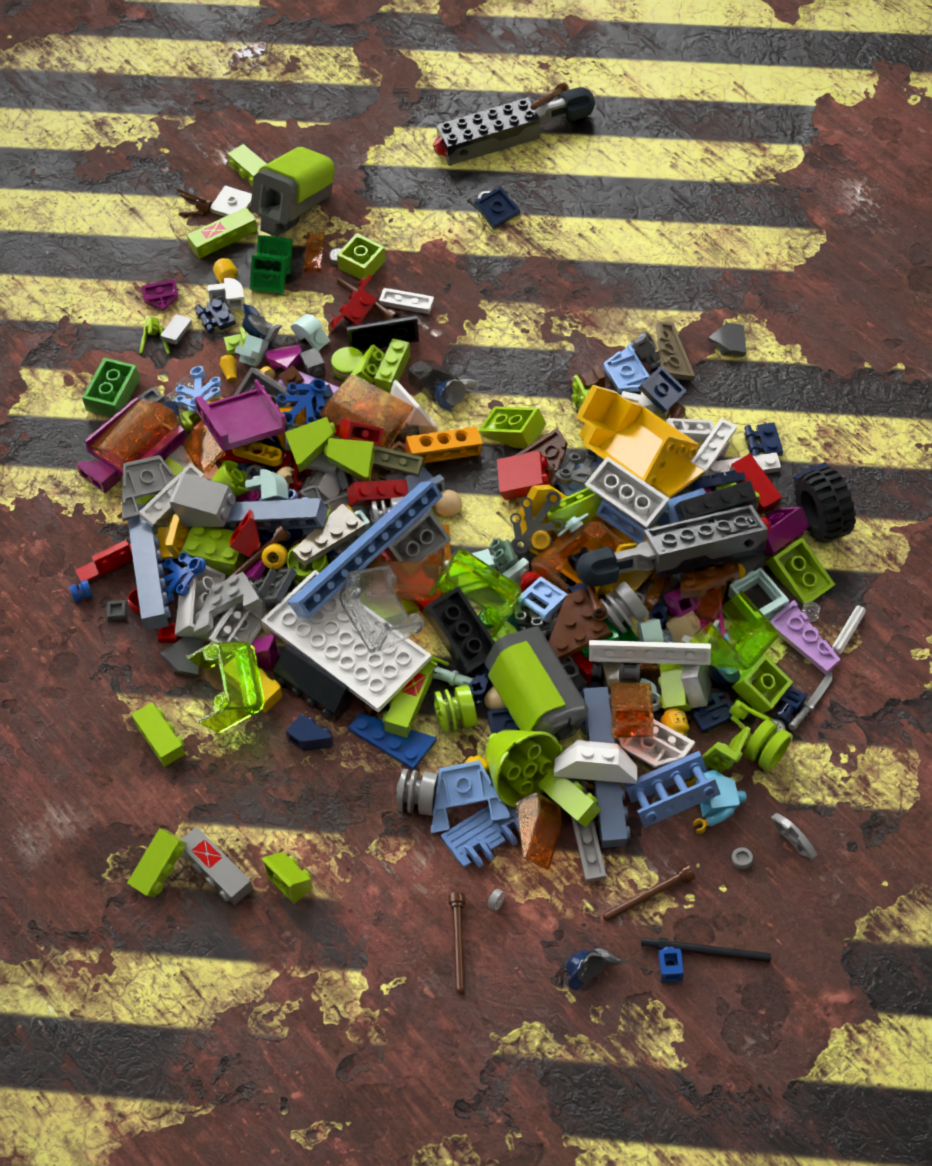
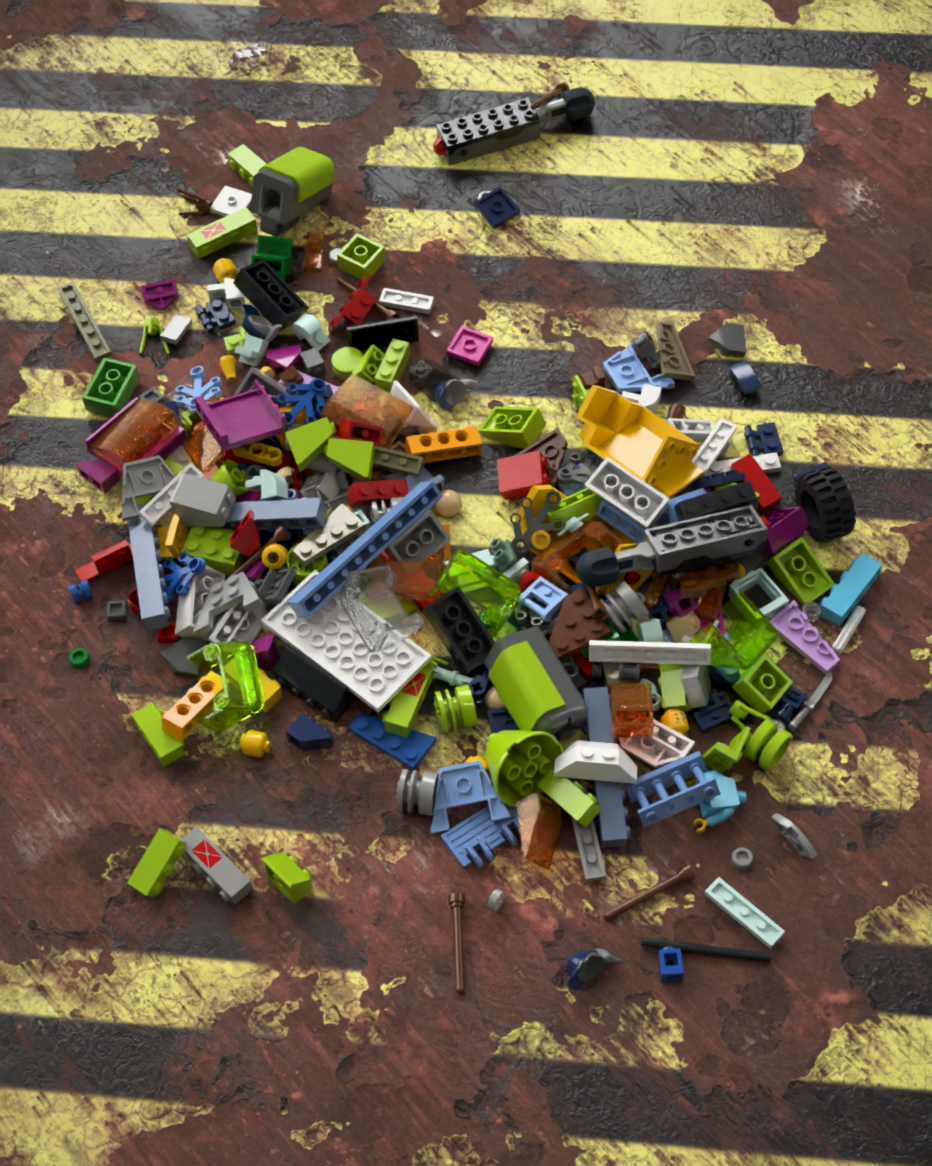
dark blue plate [638,366,687,413] -> none
none -> olive plate [57,282,112,362]
none -> green tile [69,648,90,668]
none -> yellow tile [159,510,175,527]
none -> light orange brick [161,671,230,742]
none -> black slope [233,259,309,331]
none -> yellow head [239,730,271,758]
none -> dark pink plate [446,326,493,366]
none -> red hinge [624,570,641,585]
none -> light aqua plate [705,877,785,949]
none -> dark blue slope [729,361,762,395]
none -> medium azure brick [819,553,883,627]

